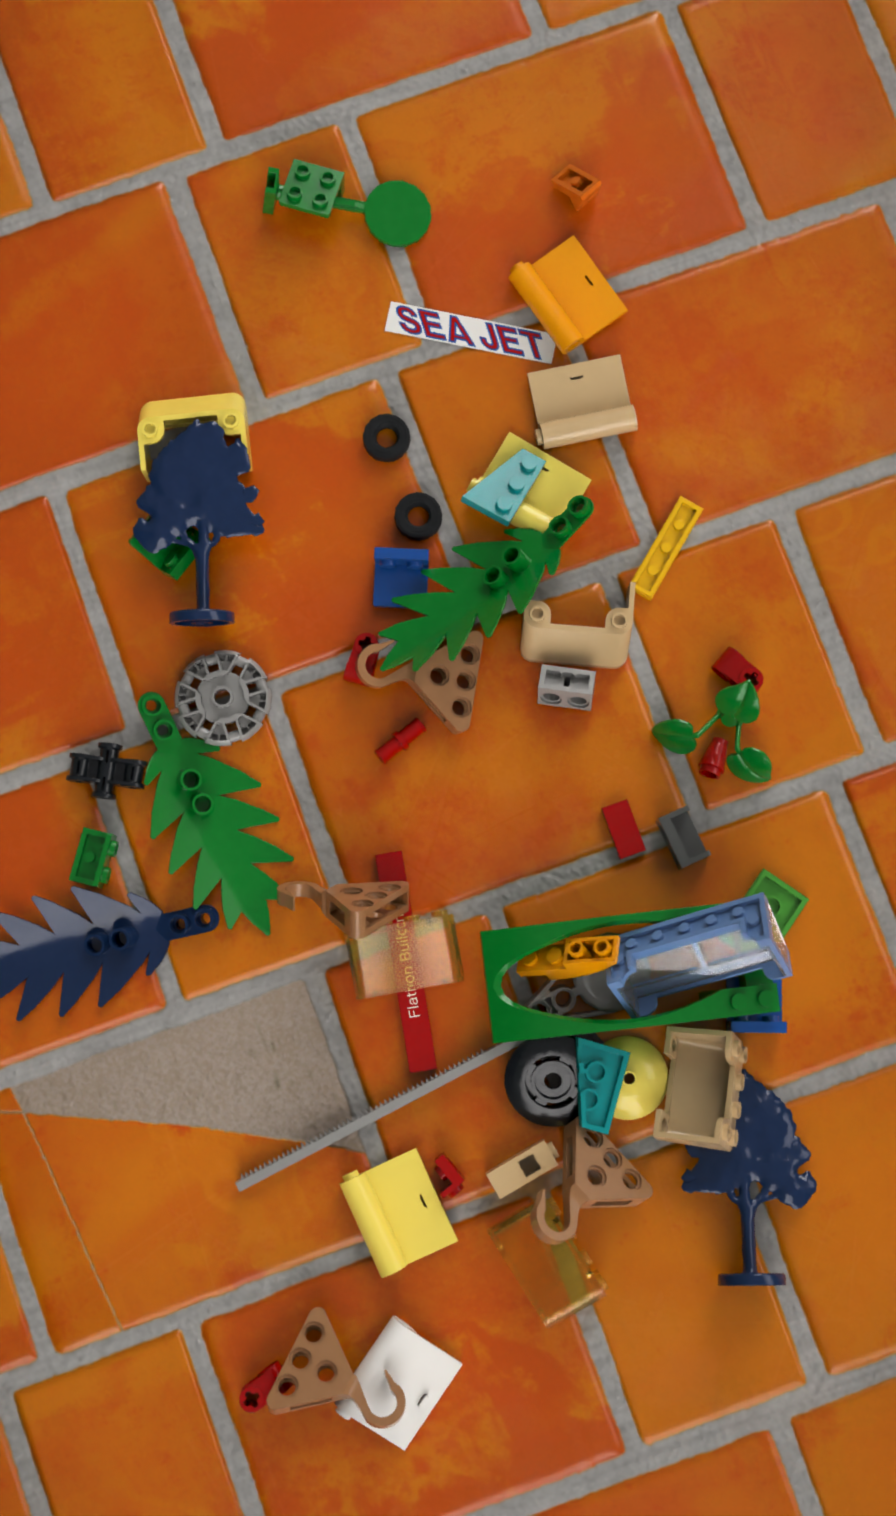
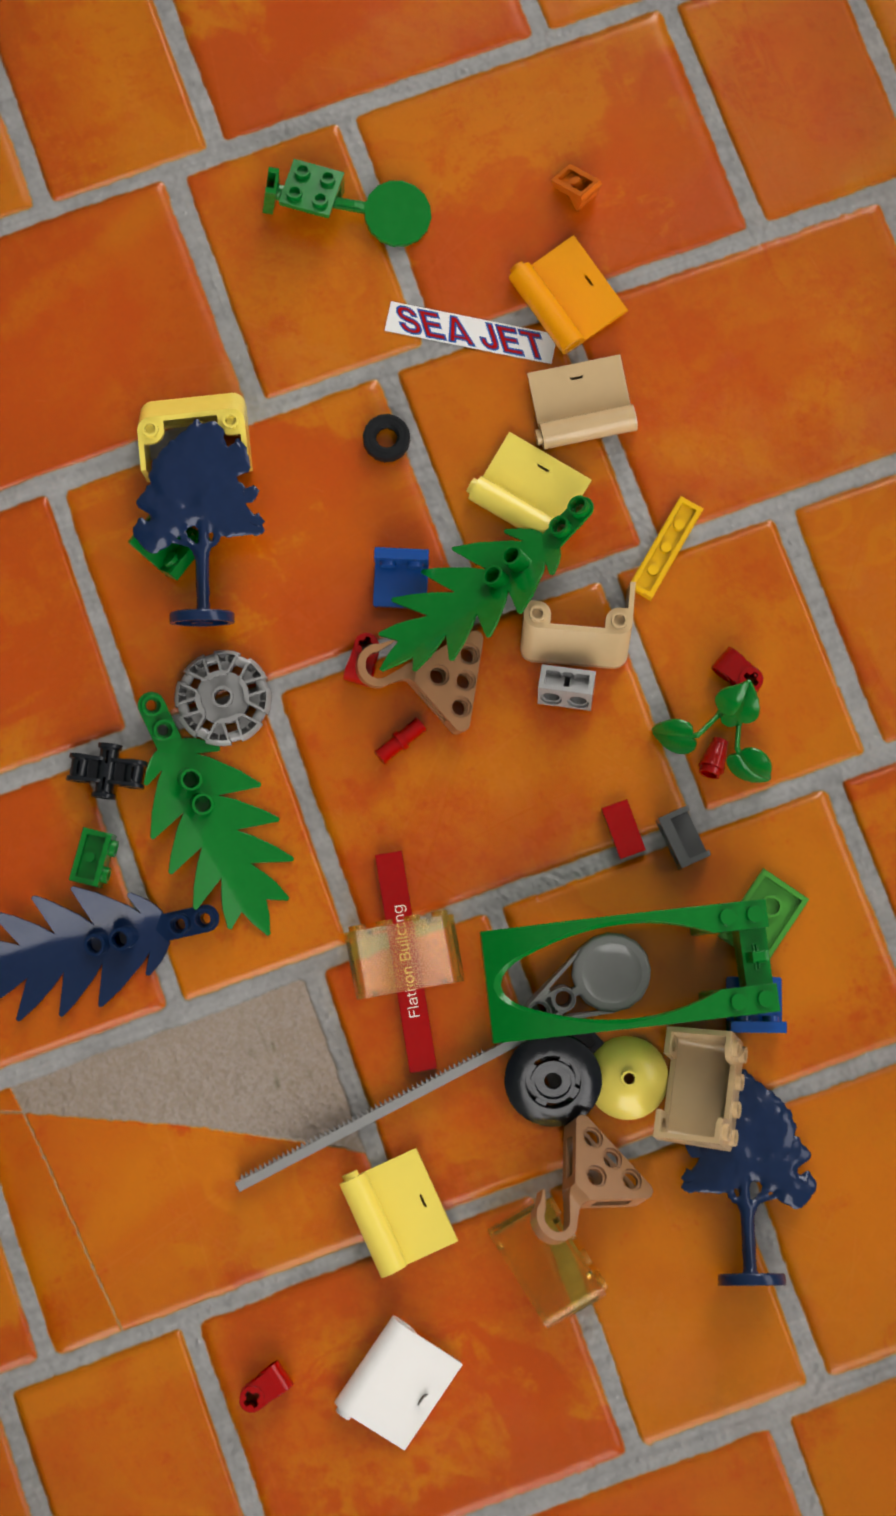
medium nougat piece [267,1307,406,1429] -> none
medium nougat piece [277,881,409,939] -> none
black tyre [394,492,442,541] -> none
red bracket [434,1152,465,1198] -> none
teal wing [461,449,546,527] -> none
tan brick [486,1139,559,1199] -> none
light orange slope [516,935,620,980] -> none
teal wing [575,1037,630,1135] -> none
windscreen [606,892,793,1018] -> none

